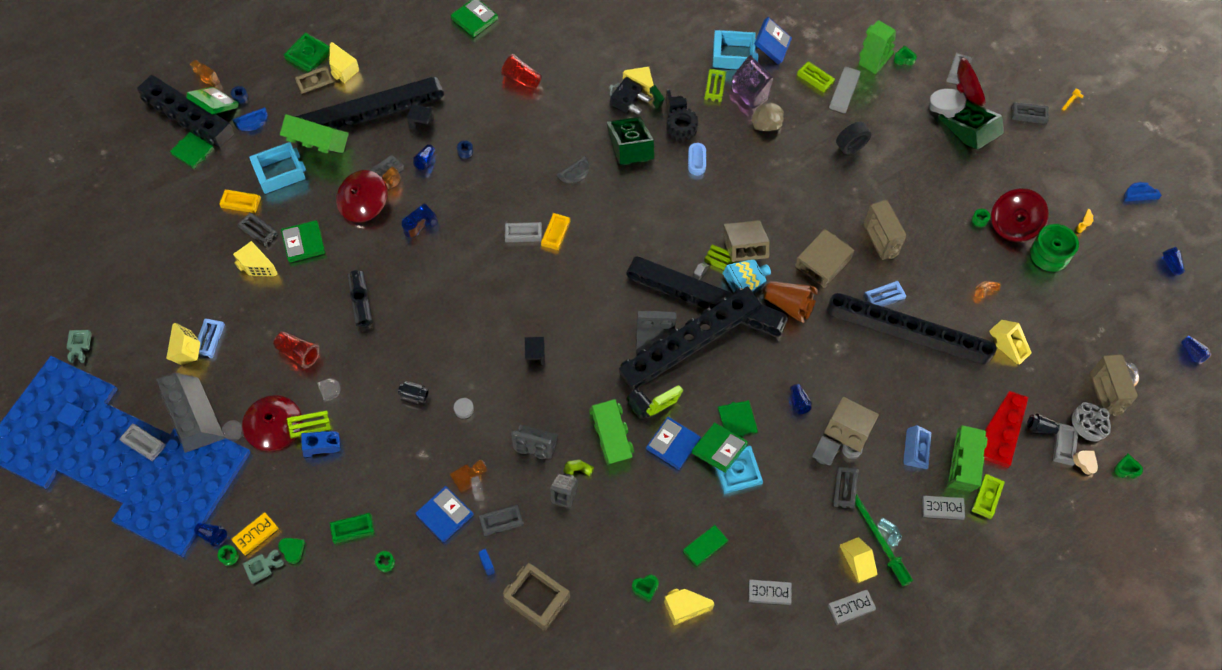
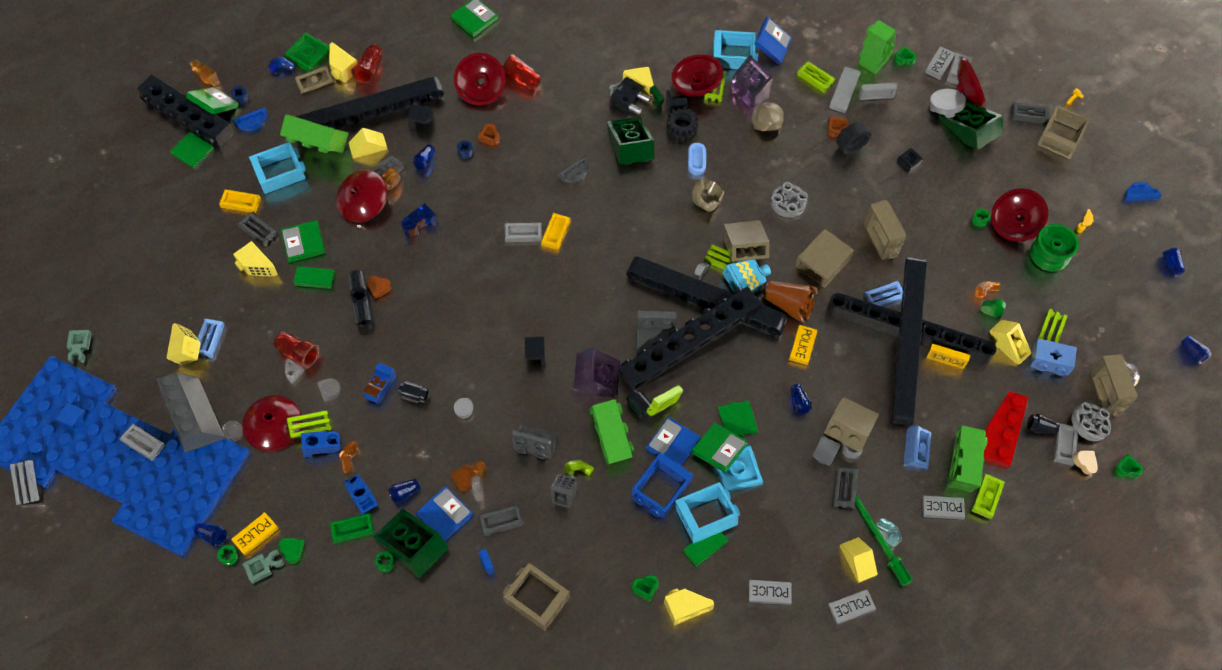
none -> light grey tile [10,460,39,505]
none -> clear blue arm [268,57,295,72]
none -> light grey tile [285,358,305,384]
none -> green tile [293,266,335,289]
none -> clear orange arm [340,442,359,472]
none -> blue leg [343,473,378,514]
none -> light yellow slope [349,128,387,159]
none -> clear red plant [351,44,383,84]
none -> blue leg [363,362,397,404]
none -> dark orange tile [366,276,392,299]
none -> dark green slope [373,508,449,578]
none -> clear blue cone [388,478,420,503]
none -> dark red dish [454,53,506,106]
none -> dark orange tile [478,124,500,146]
none -> clear purple slope [573,347,620,397]
none -> blue window [631,452,693,519]
none -> dark red dish [671,54,723,96]
none -> medium azure window [675,482,740,544]
none -> dark tan hair [692,177,725,212]
none -> light grey tile [771,182,808,218]
none -> yellow tile [789,325,818,366]
none -> dark orange tile [828,116,849,137]
none -> light grey tile [859,83,897,100]
none -> black beam [892,257,927,426]
none -> black tile [897,148,924,172]
none -> light grey tile [925,46,956,80]
none -> yellow tile [926,344,970,369]
none -> green tile [981,299,1006,319]
none -> medium blue brick [1030,339,1077,376]
none -> dark tan window [1037,105,1090,159]
none -> lime tile [1037,308,1068,343]

